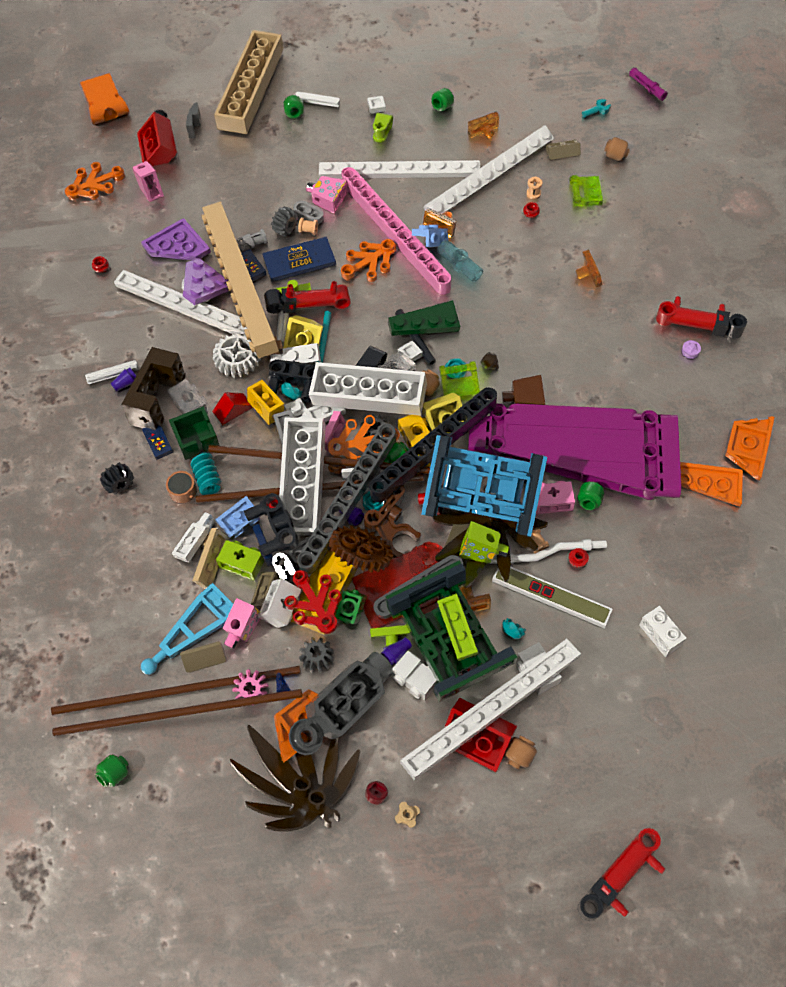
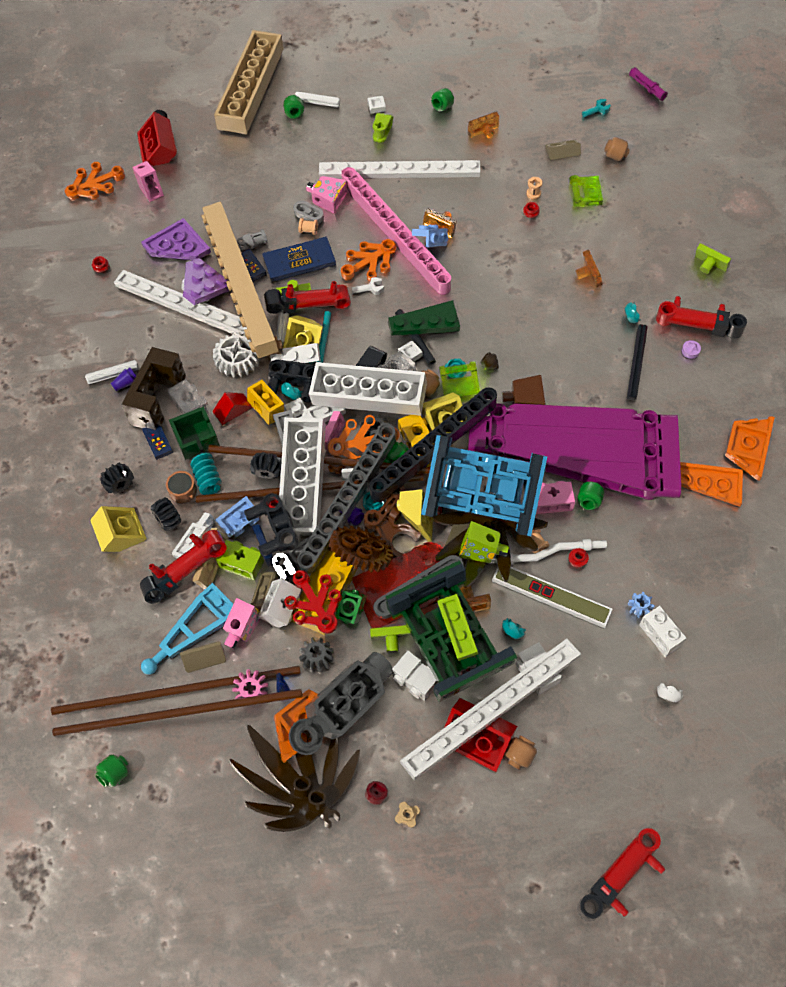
orange piece [80,73,130,125] -> none
dark grey slope [186,102,201,138] -> none
dark grey gear [271,206,299,236] -> none
dark purple cone [381,637,412,665] -> none
white plate [423,125,554,221] -> none
clear light blue piece [438,240,483,282] -> none
none -> light yellow slope [90,506,146,552]
none -> red piece [140,530,227,604]
none -> black gear [151,497,181,531]
none -> black gear [250,452,282,480]
none -> white bar [351,277,384,295]
none -> light yellow slope [397,489,433,542]
none -> teal plate [624,302,641,323]
none -> black axle [627,324,648,401]
none -> light blue gear [627,592,655,618]
none -> white plate [657,683,684,703]
none -> lime tile [695,243,731,274]

